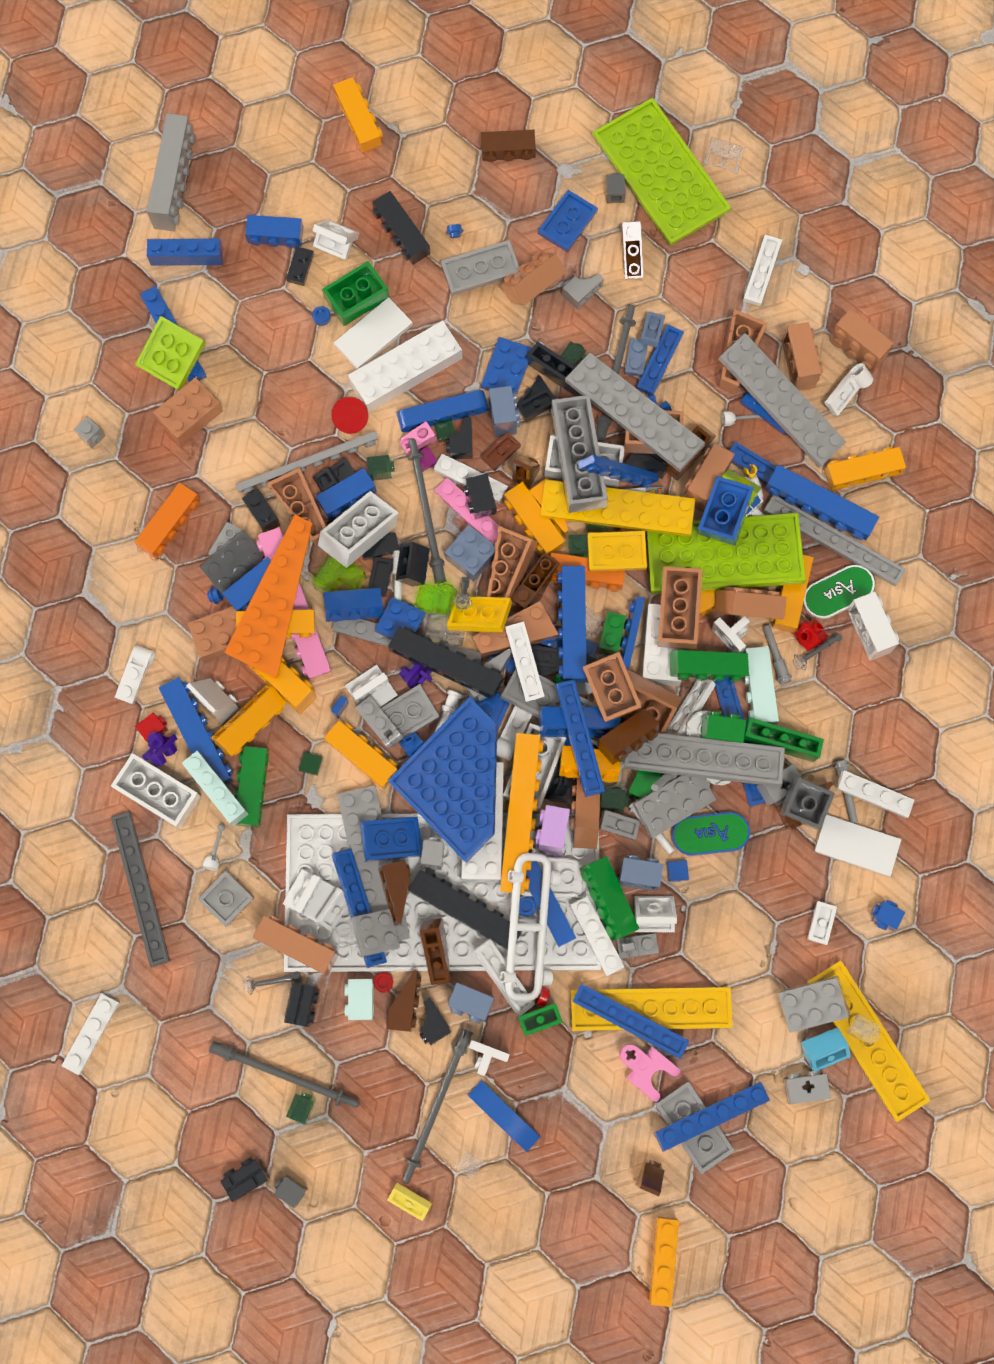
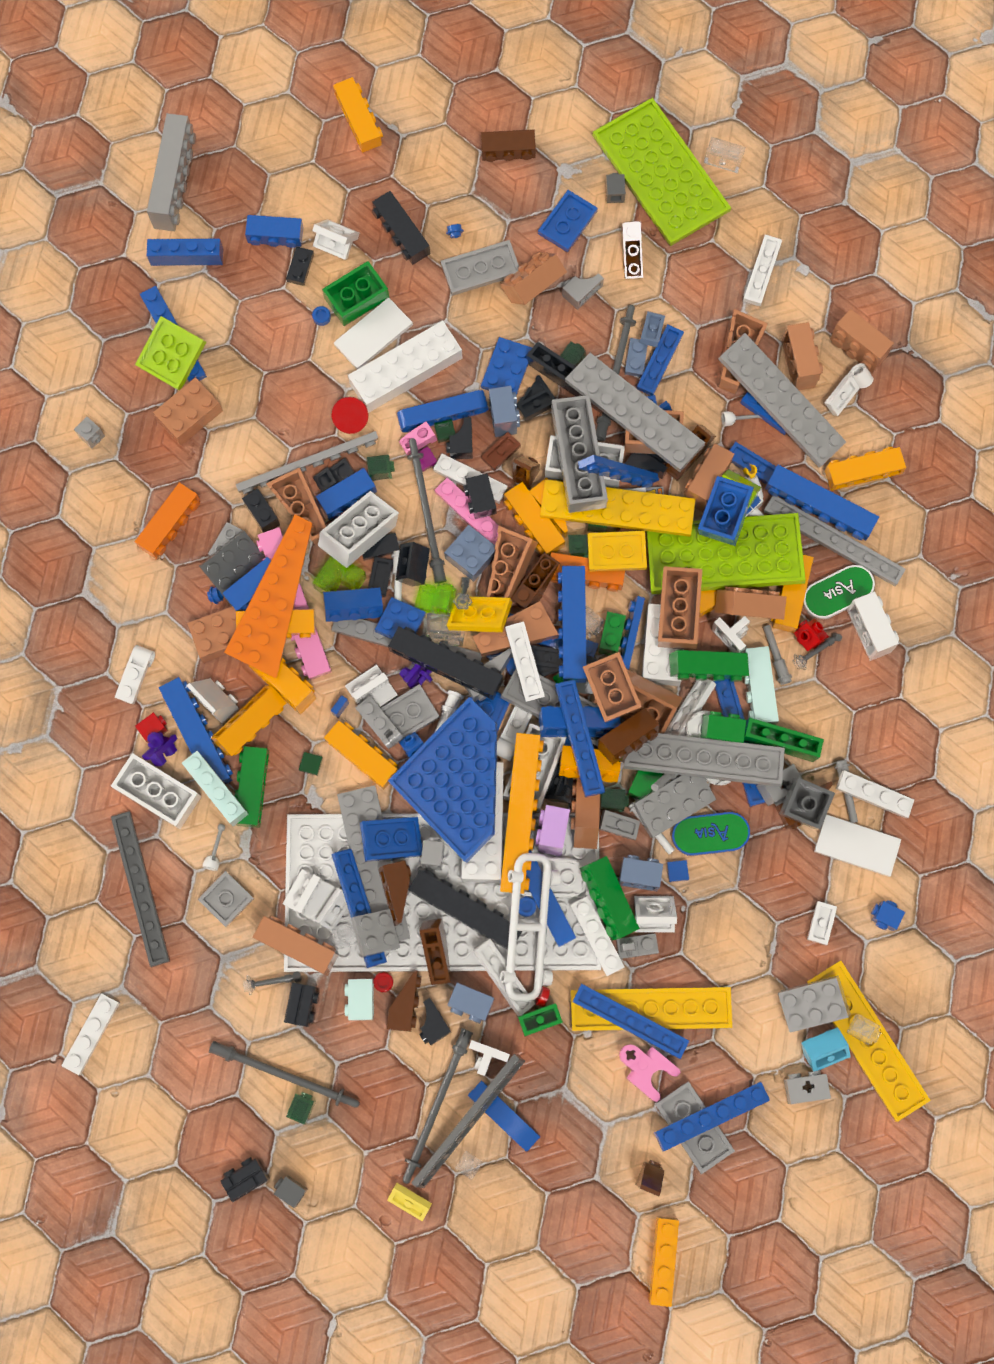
none -> dark grey tile [411,1054,525,1188]

